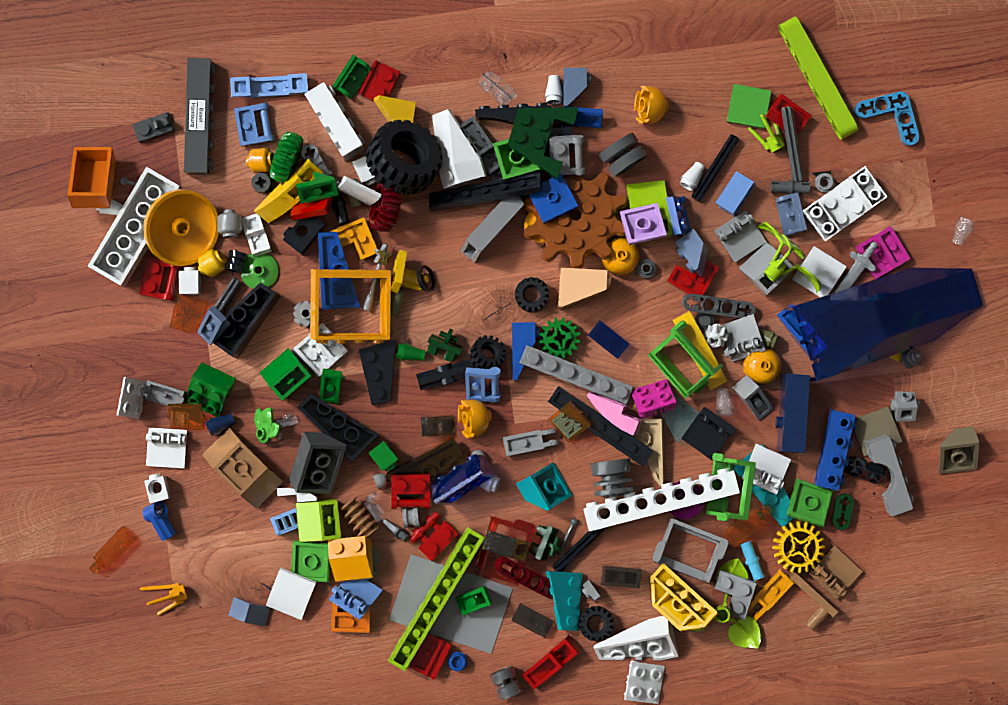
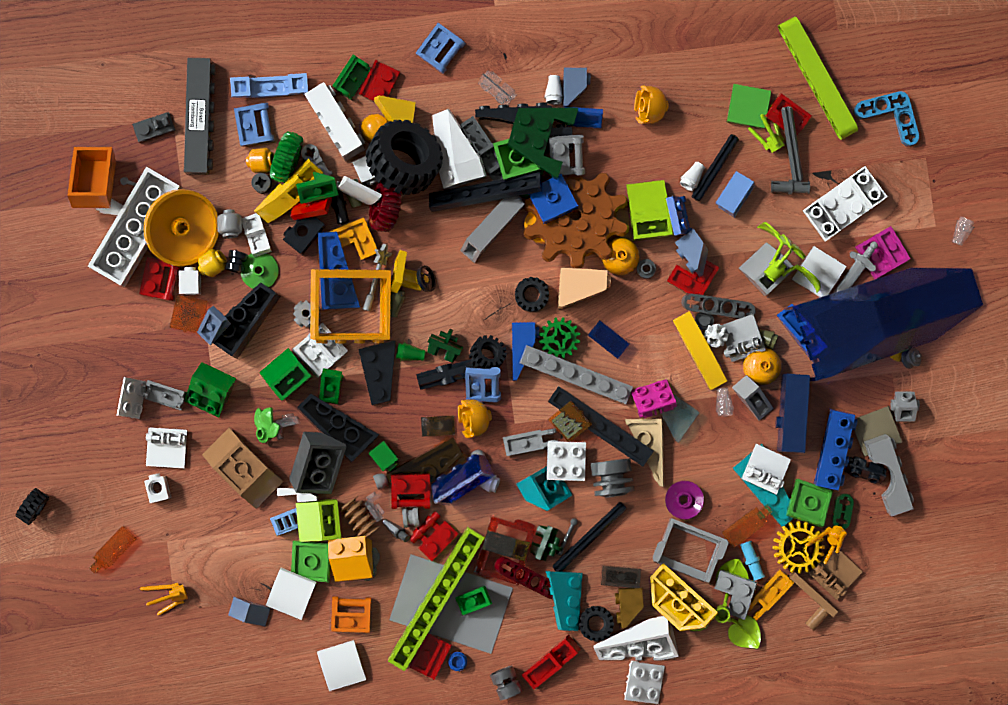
blue piece [142,501,176,541] -> none
clear orange piece [167,404,205,430] -> none
dark blue cone [205,413,235,436] -> none
dark grey axle [214,277,241,314] -> none
medium blue hinge [329,579,383,620] -> none
clear smoke plate [511,603,554,638] -> none
light grey plate [582,580,600,601] -> none
white brick [583,468,740,531] -> none
bright pink slope [587,392,643,435] -> none
dark grey wheel [598,132,648,178] -> none
lavender slope [620,203,667,245] -> none
bright green piece [648,320,723,399] -> none
black bracket [681,407,736,460] -> none
bright green piece [706,453,756,521] -> none
light grey hinge [714,210,767,263] -> none
sand blue hinge [775,192,807,236] -> none
light grey plate [815,173,834,192] -> none
dark tan slope [938,426,979,474] -> none
none -> black tyre [15,488,49,525]
none -> white slope [317,640,366,691]
none -> light orange hair [361,114,388,143]
none -> medium blue plate [416,23,466,74]
none -> white hinge [547,441,586,481]
none -> pearl gold slope [615,587,644,628]
none -> light orange plant [806,526,847,564]

